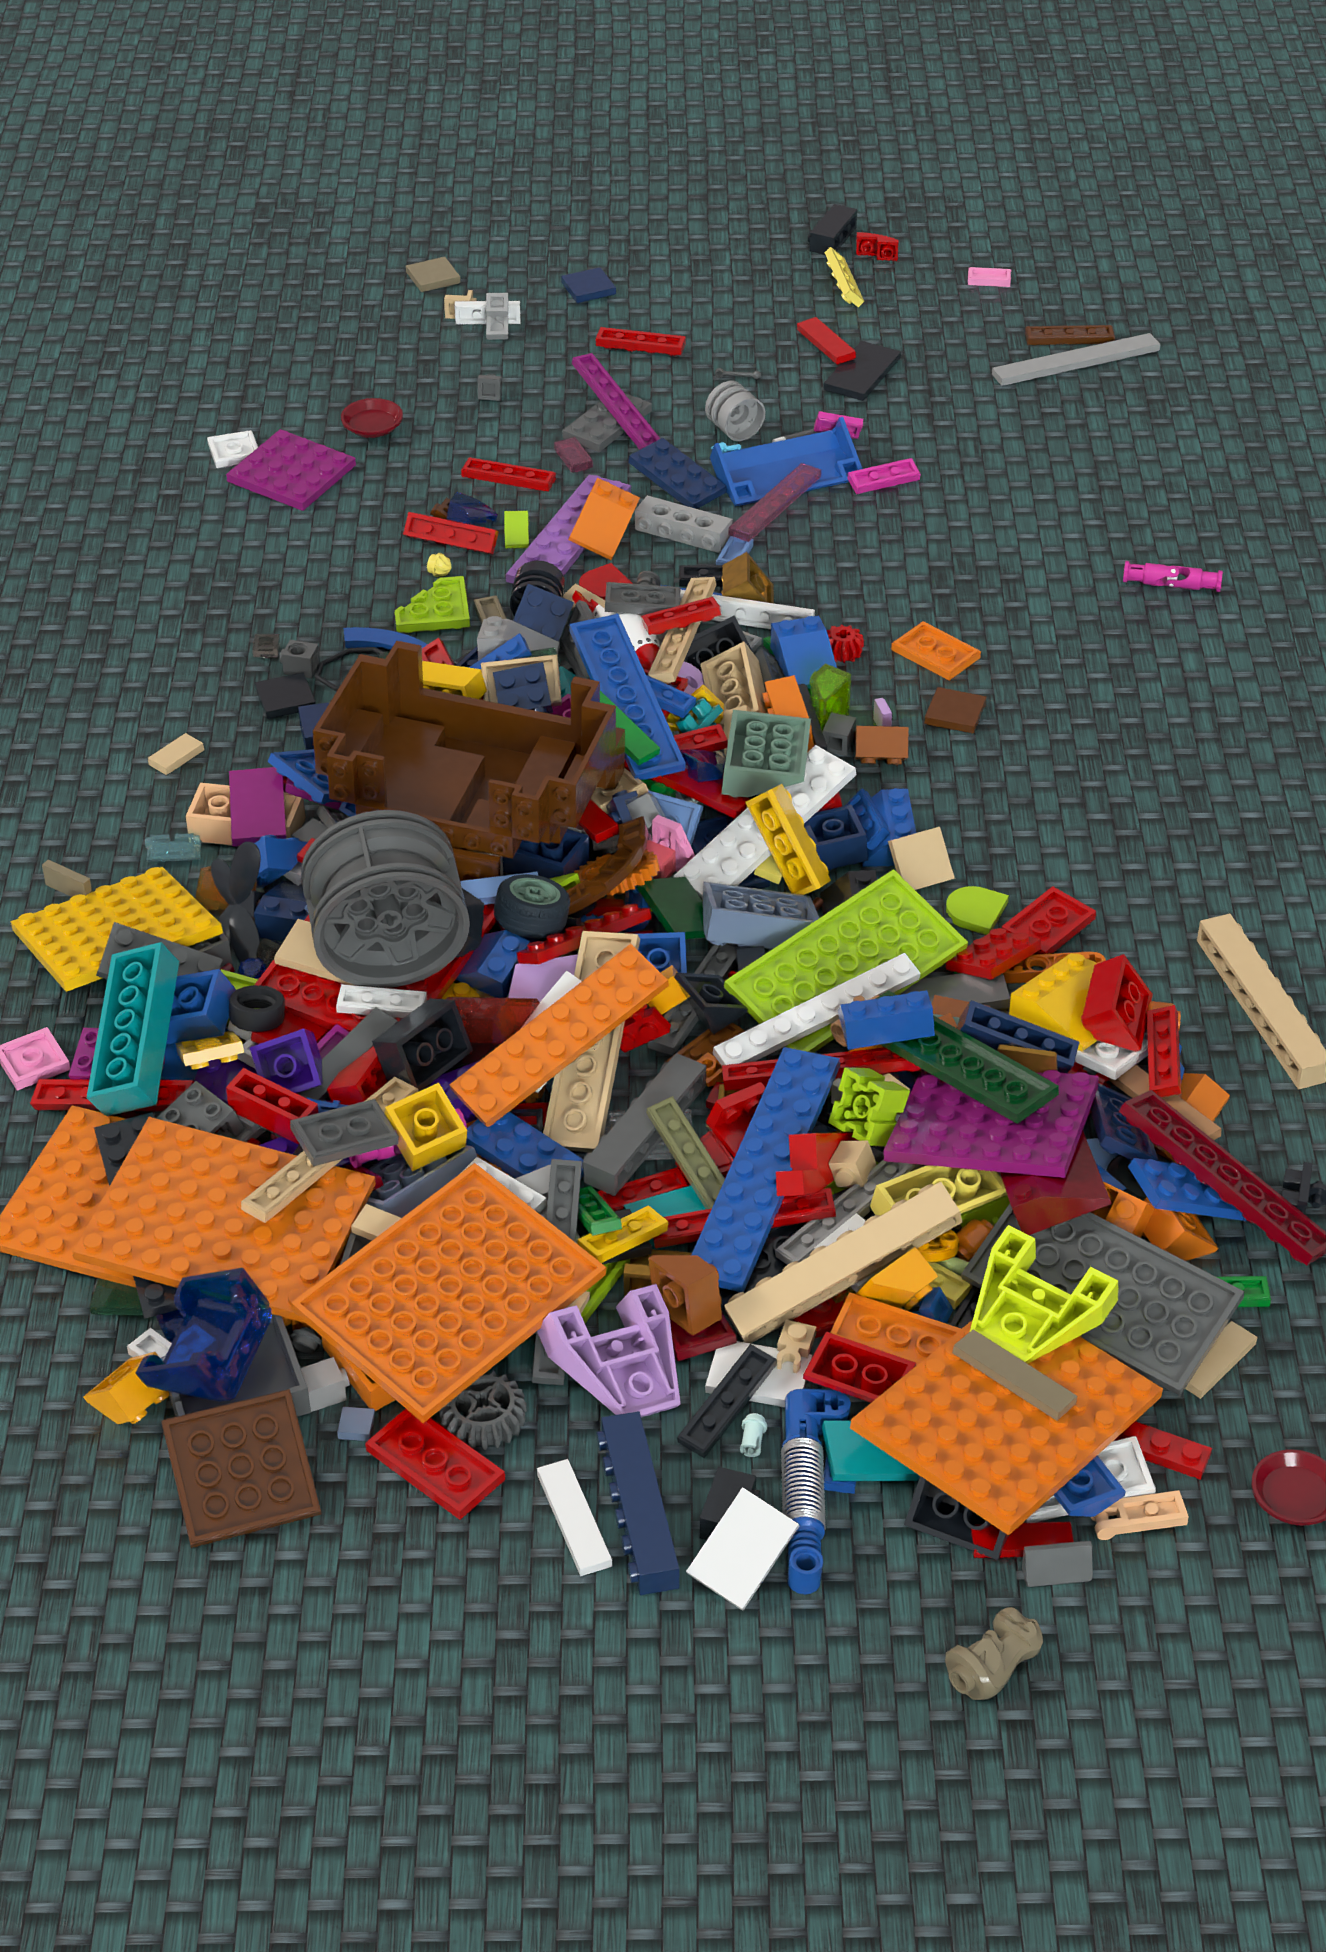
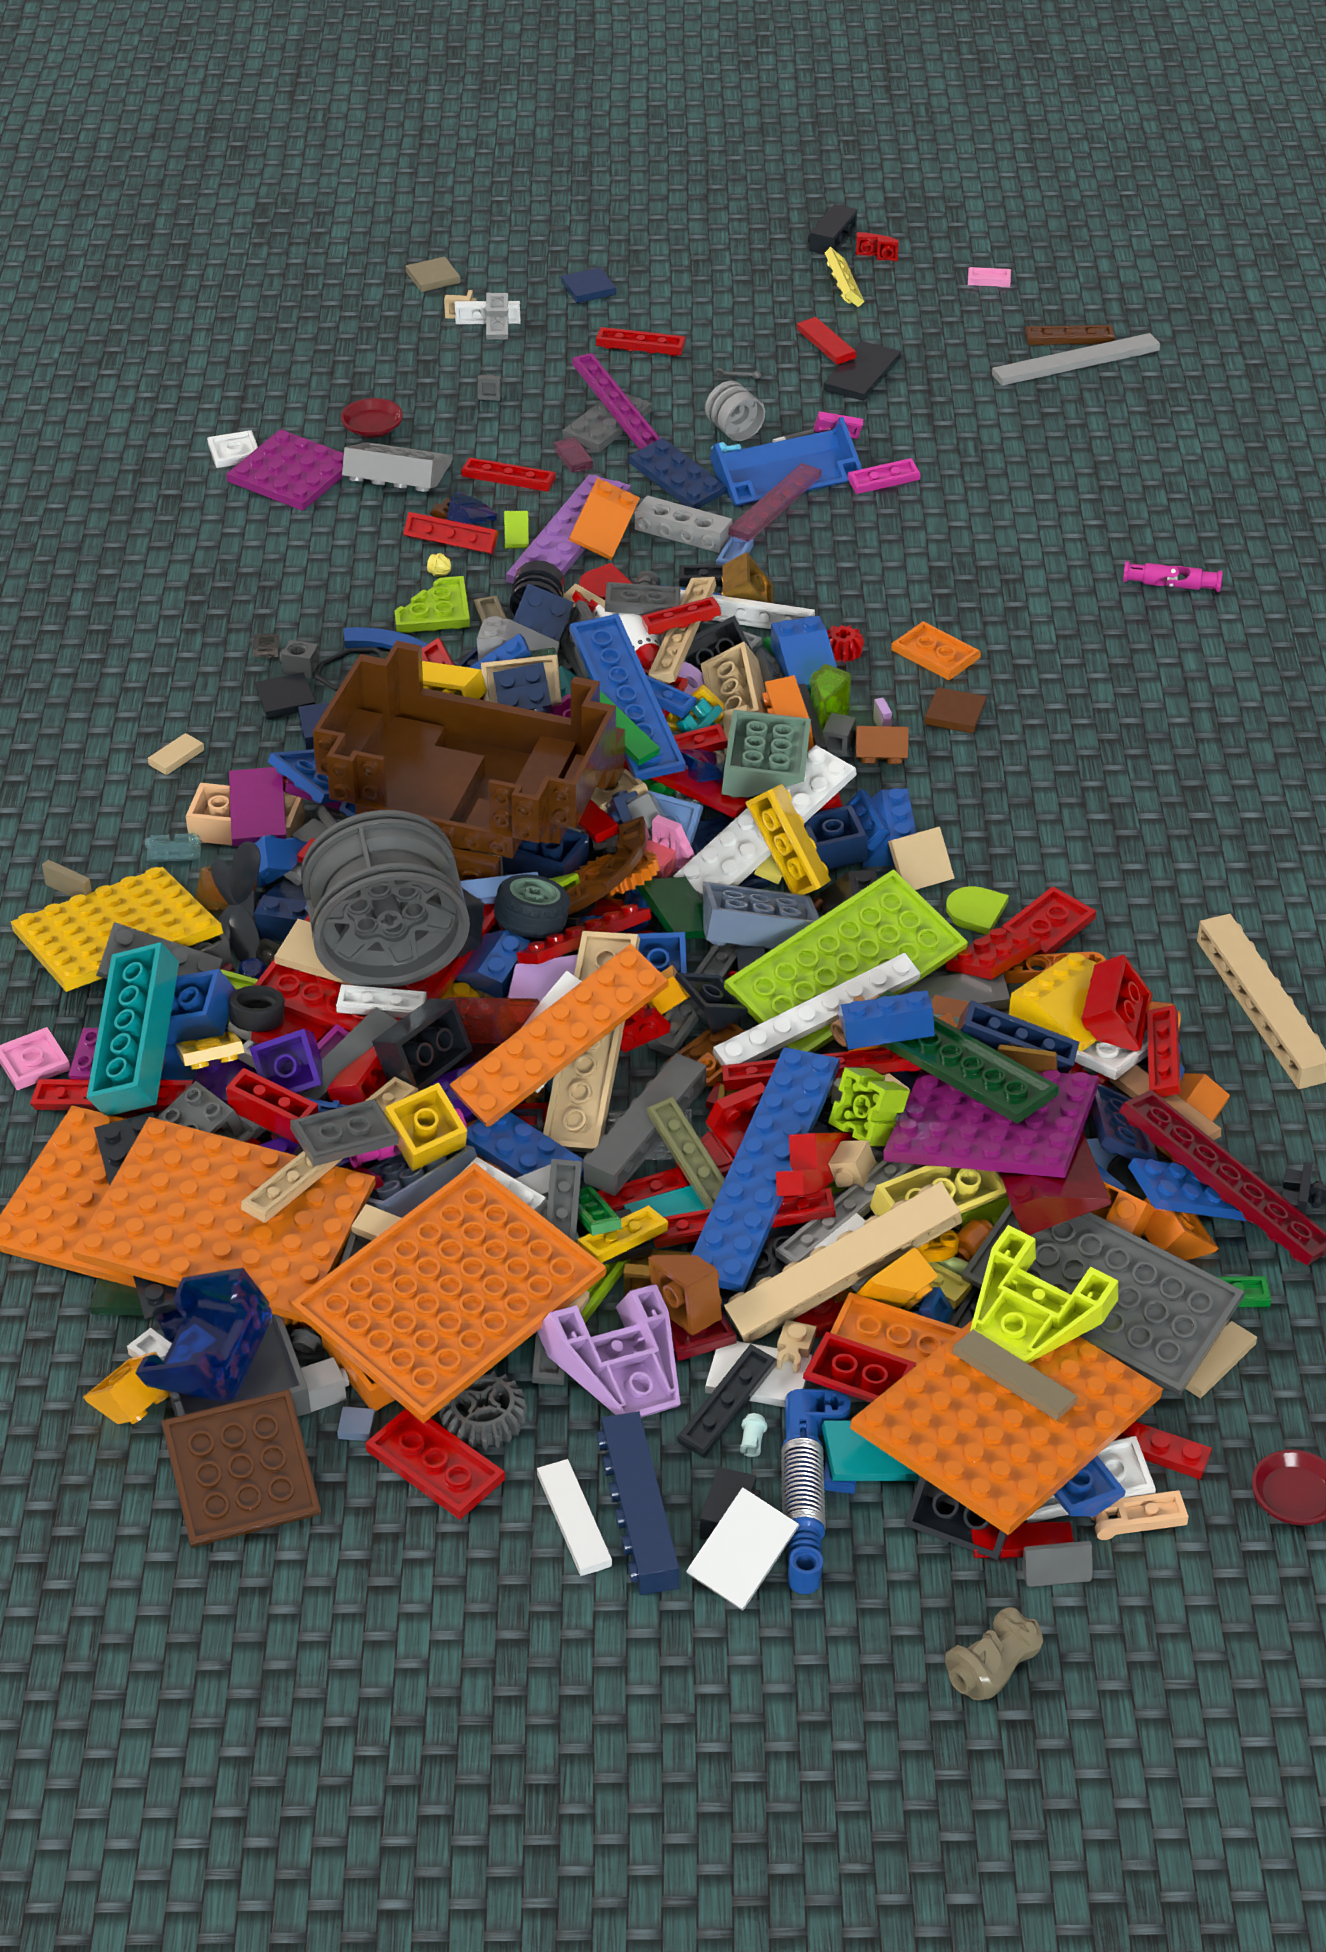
none -> light grey slope [342,442,453,492]

